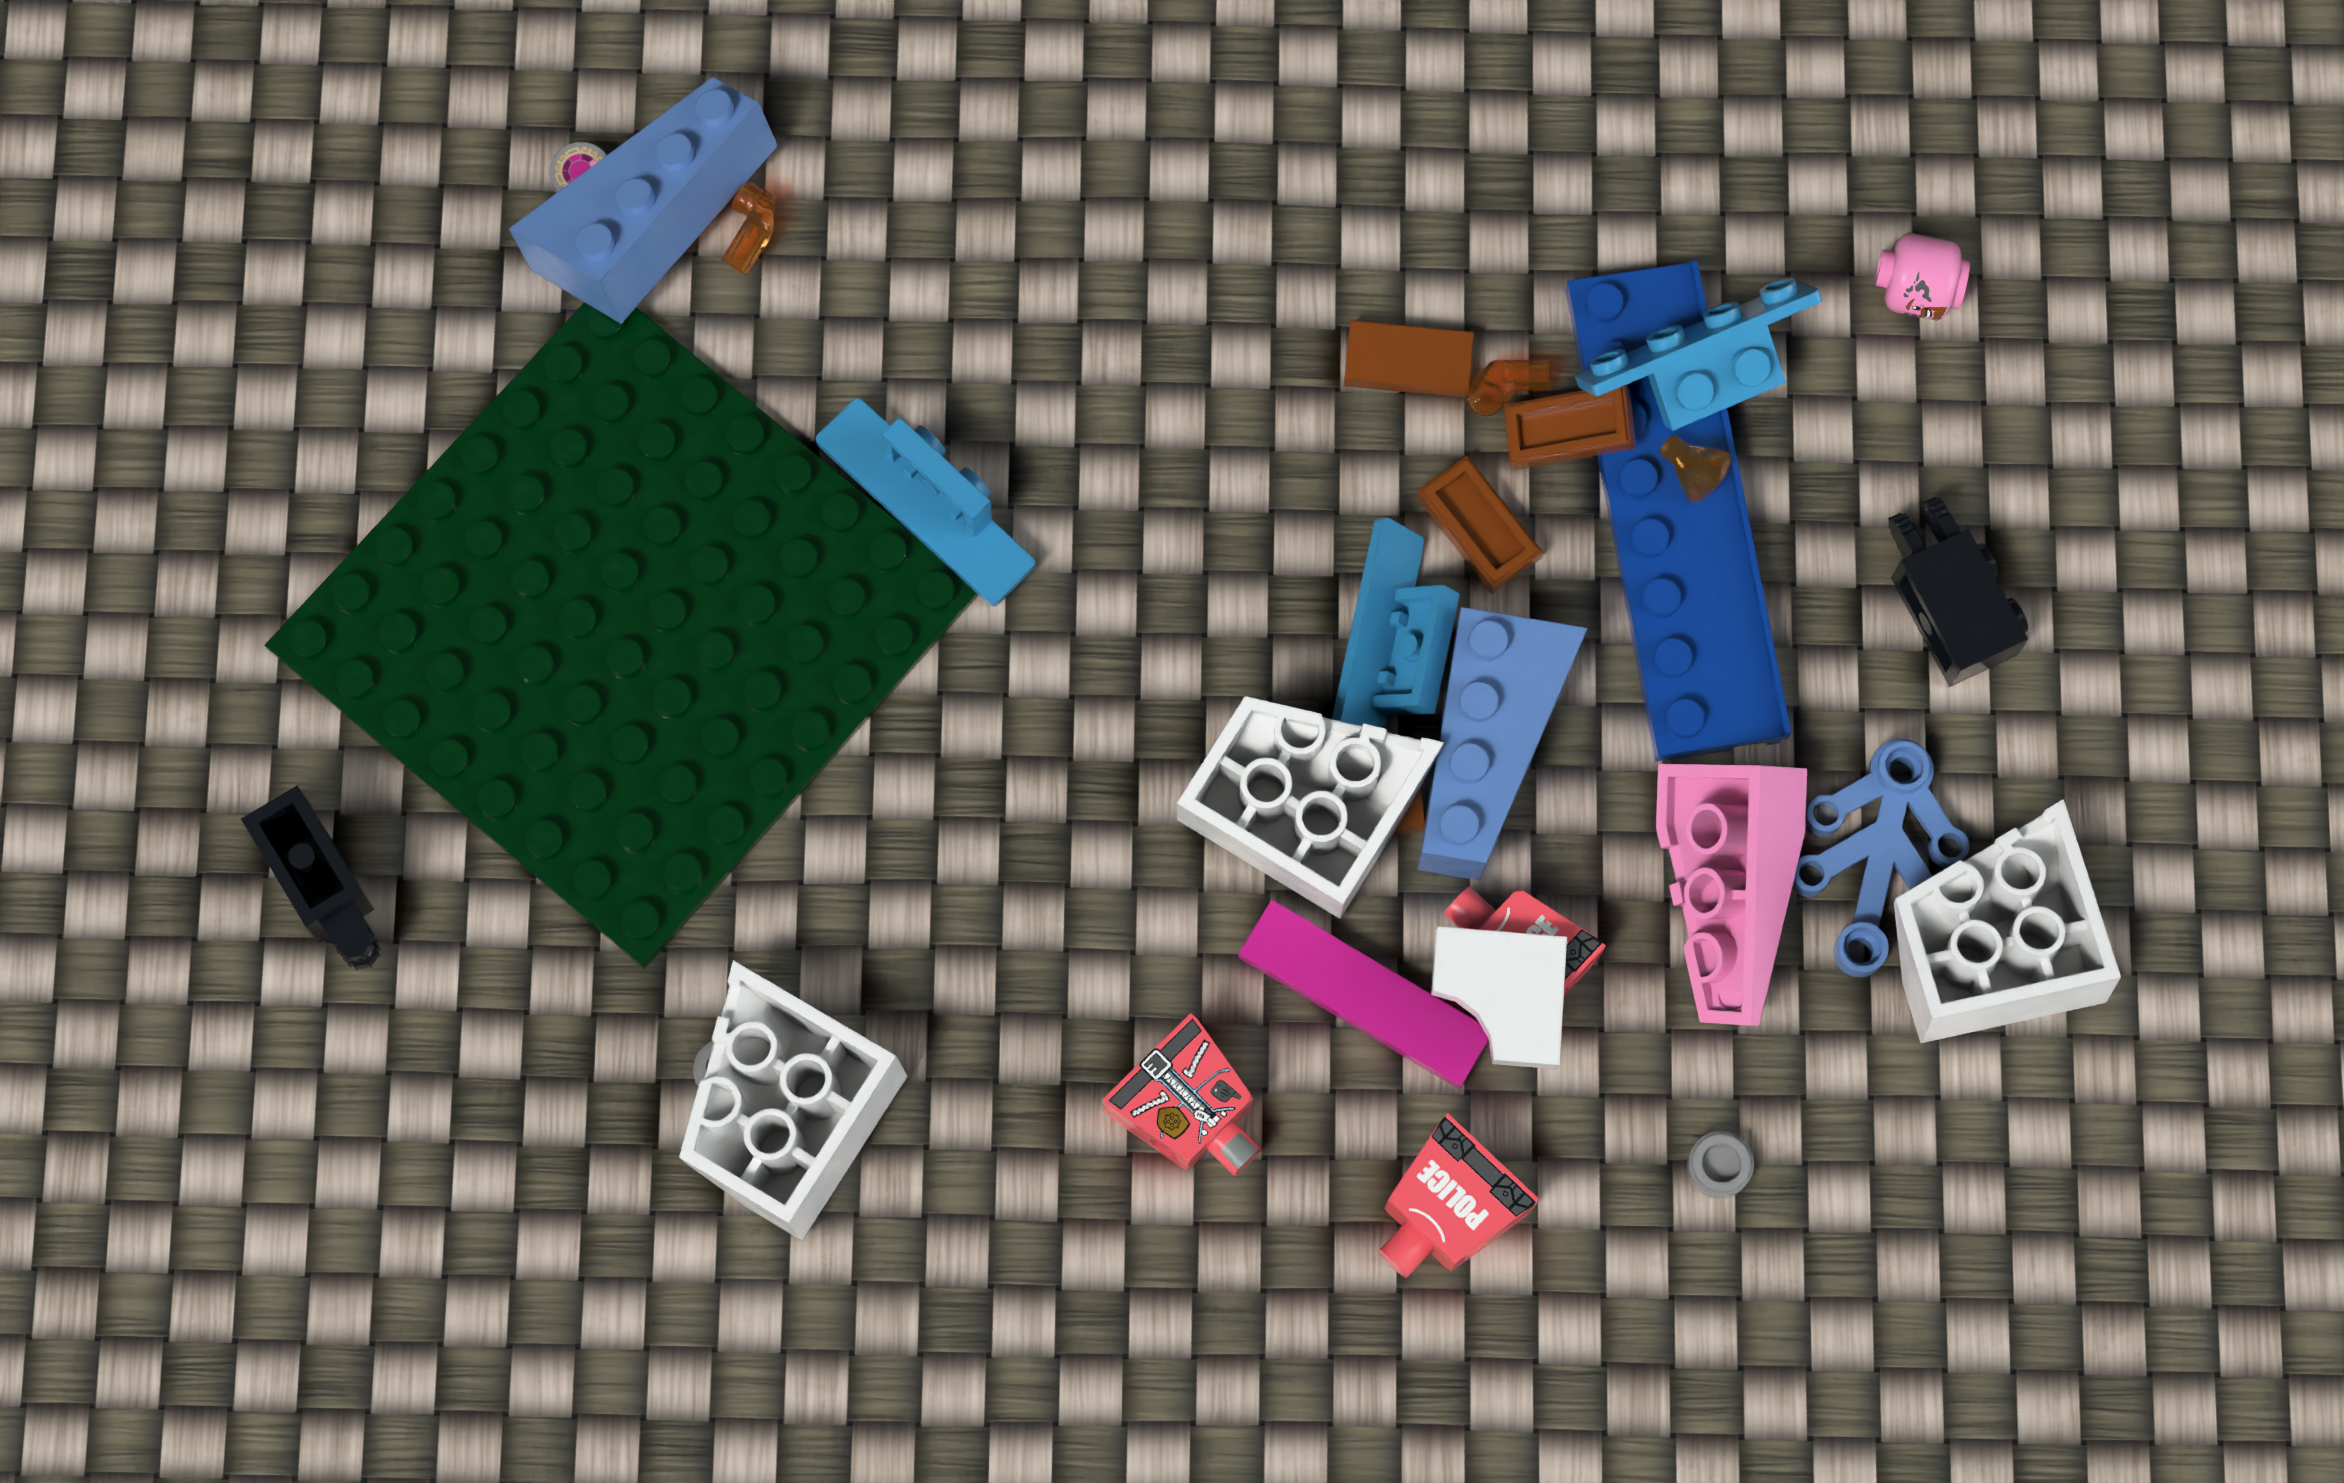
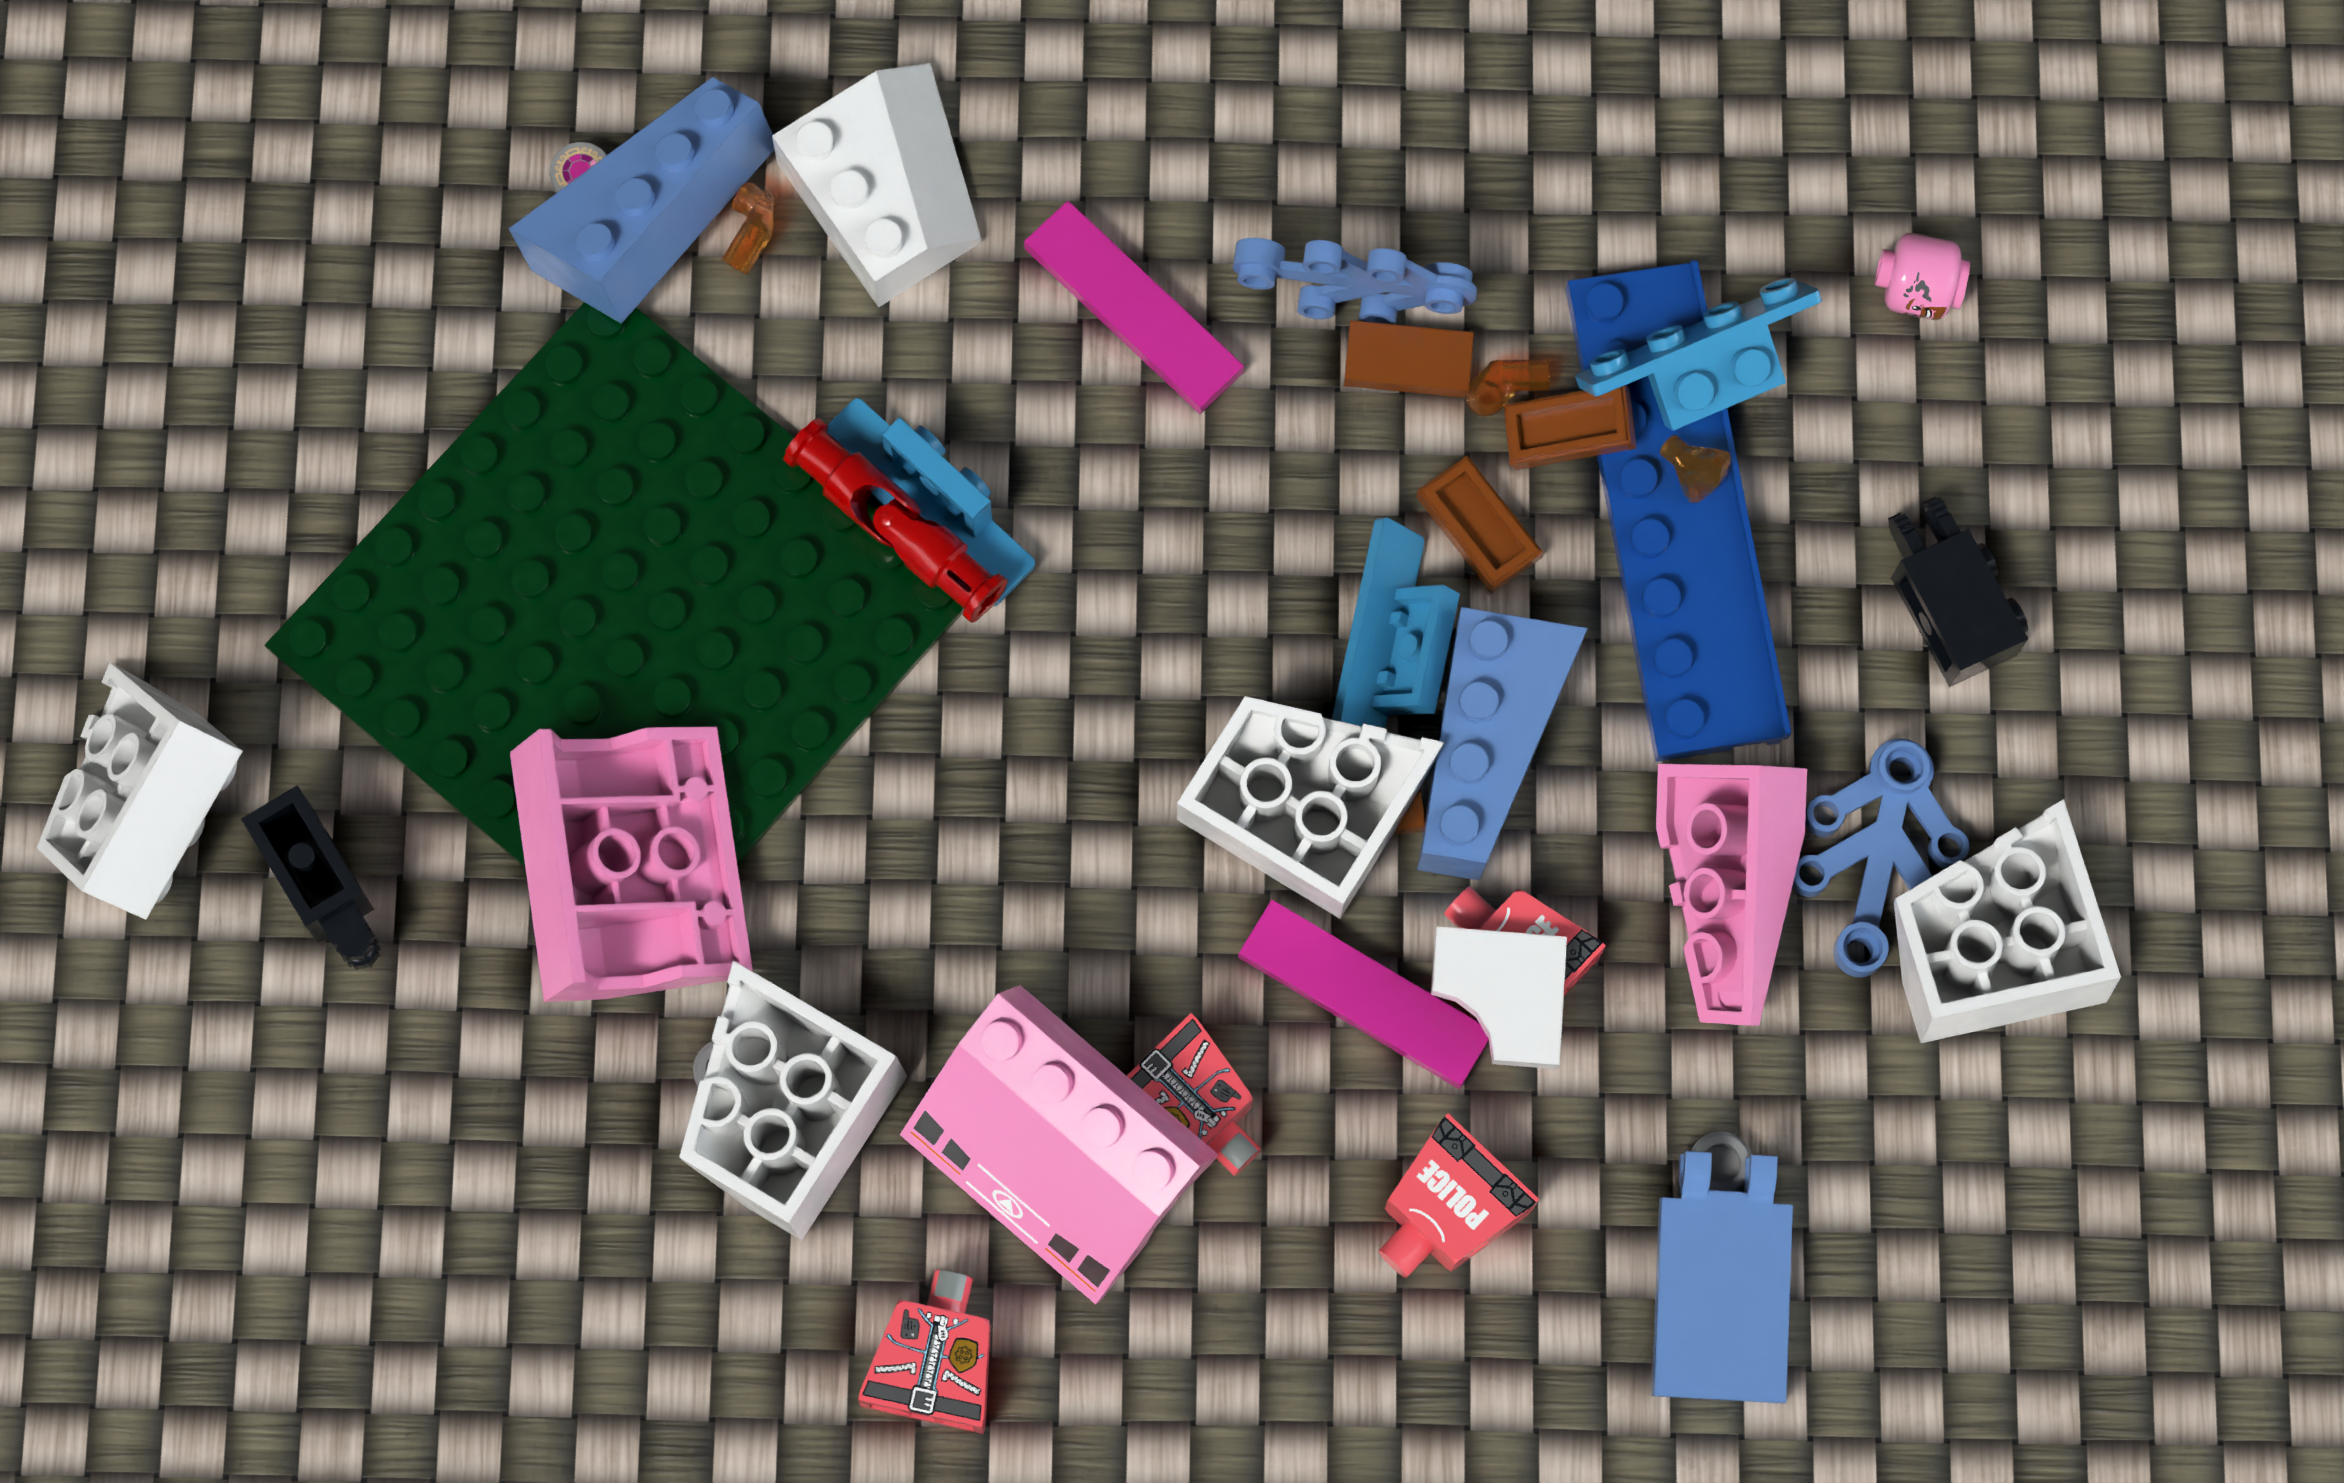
none -> white wedge [37,662,242,920]
none -> bright pink piece [510,727,753,1002]
none -> white wedge [772,63,982,308]
none -> red piece [783,418,1008,623]
none -> torso [858,1270,991,1434]
none -> bright pink piece [900,985,1218,1305]
none -> dark pink tile [1024,200,1244,414]
none -> medium blue plant [1233,238,1477,325]
none -> medium blue tile [1651,1151,1793,1404]

